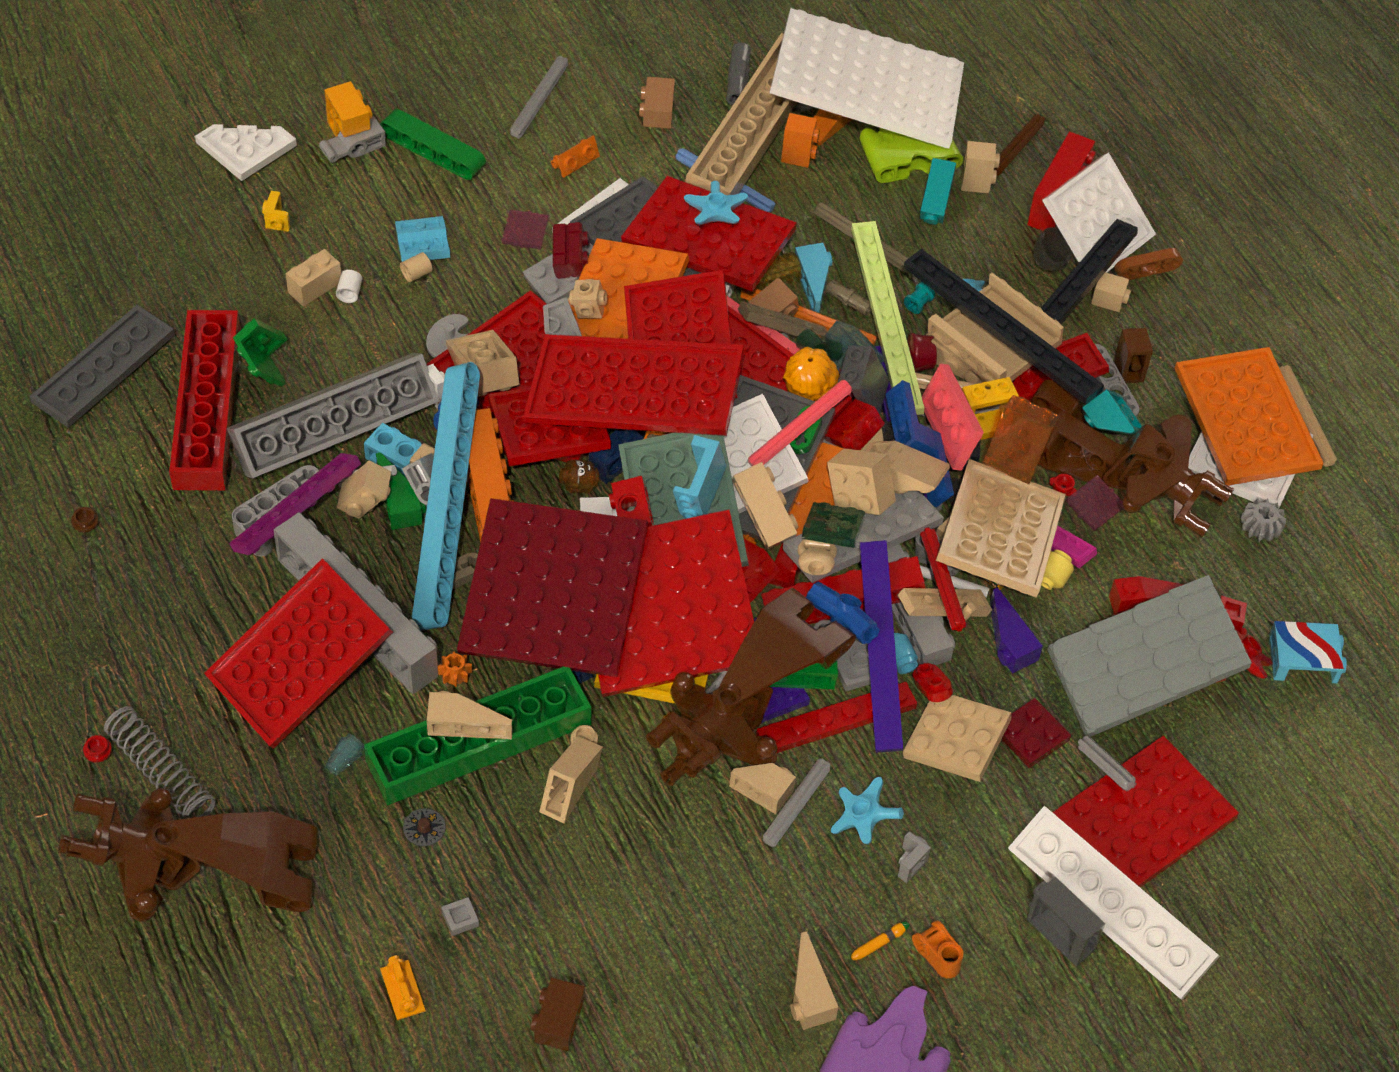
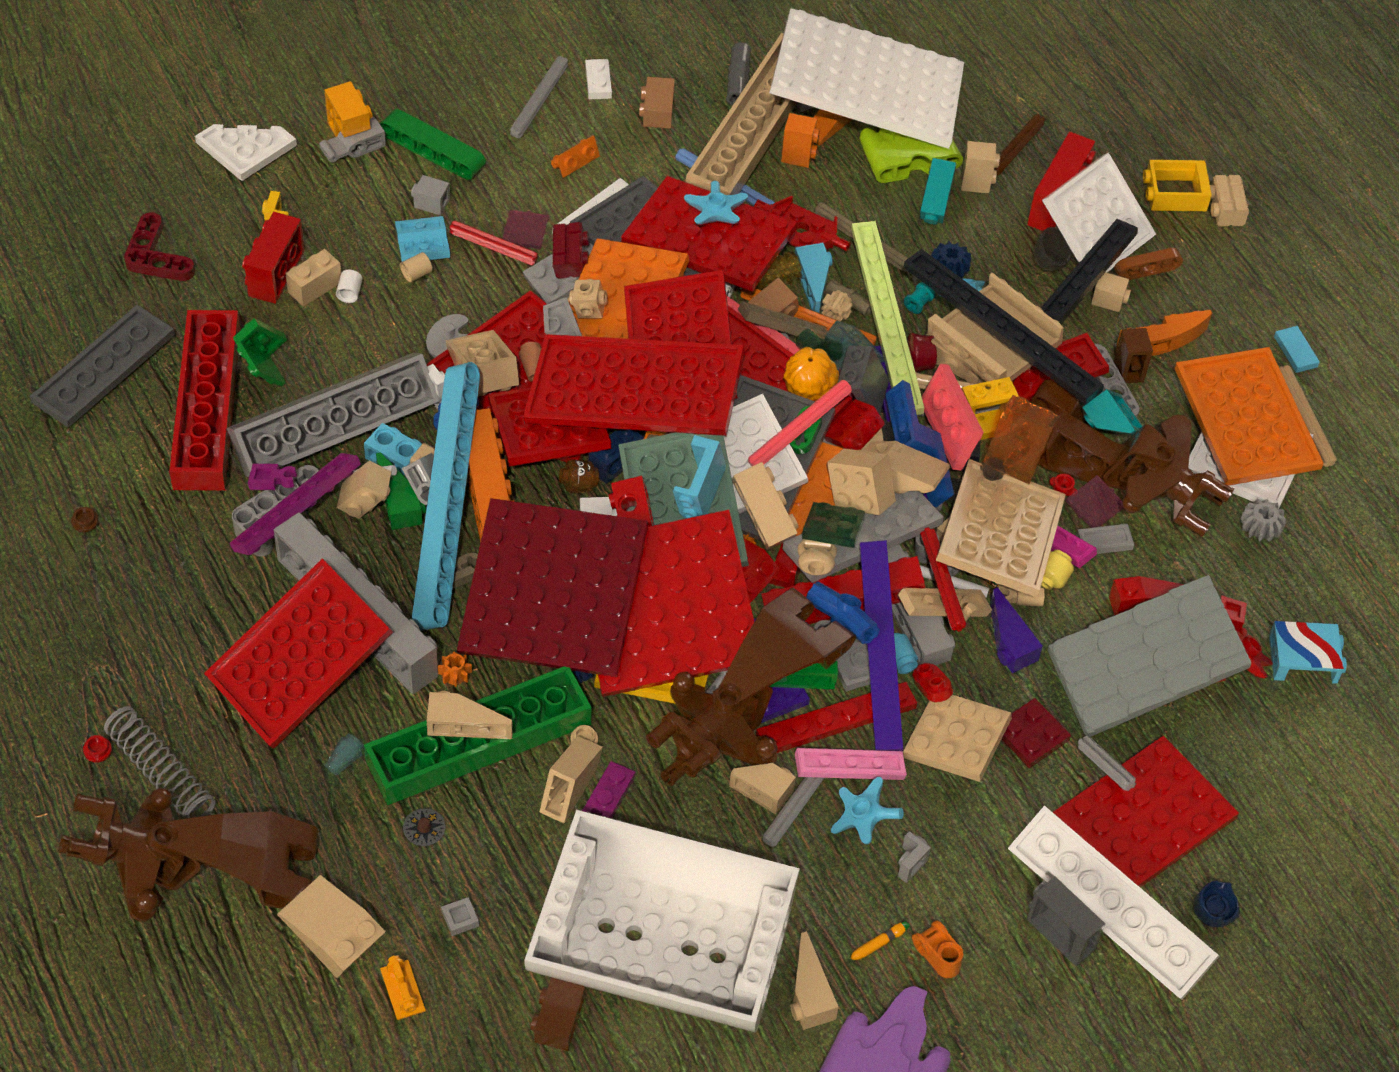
none -> dark red beam [124,212,195,281]
none -> red brick [242,211,305,304]
none -> magenta plate [248,464,297,490]
none -> tan slope [277,875,386,978]
none -> light grey brick [411,175,450,216]
none -> axle [449,220,538,266]
none -> nougat cone [519,342,541,381]
none -> white slope [525,810,800,1032]
none -> magenta plate [581,761,636,819]
none -> white plate [585,59,612,99]
none -> red plate [754,196,851,252]
none -> bright pink tile [795,748,907,780]
none -> tan gear [821,290,853,321]
none -> dark blue gear [931,240,972,279]
none -> clear smoke plate [980,457,1005,481]
none -> tan bar [998,585,1045,607]
none -> light grey tile [1076,524,1134,554]
none -> orange slope [1116,310,1212,356]
none -> yellow window [1143,160,1212,211]
none -> dark blue hair [1193,881,1240,928]
none -> tan brick [1210,175,1249,226]
none -> medium azure tile [1274,326,1320,373]

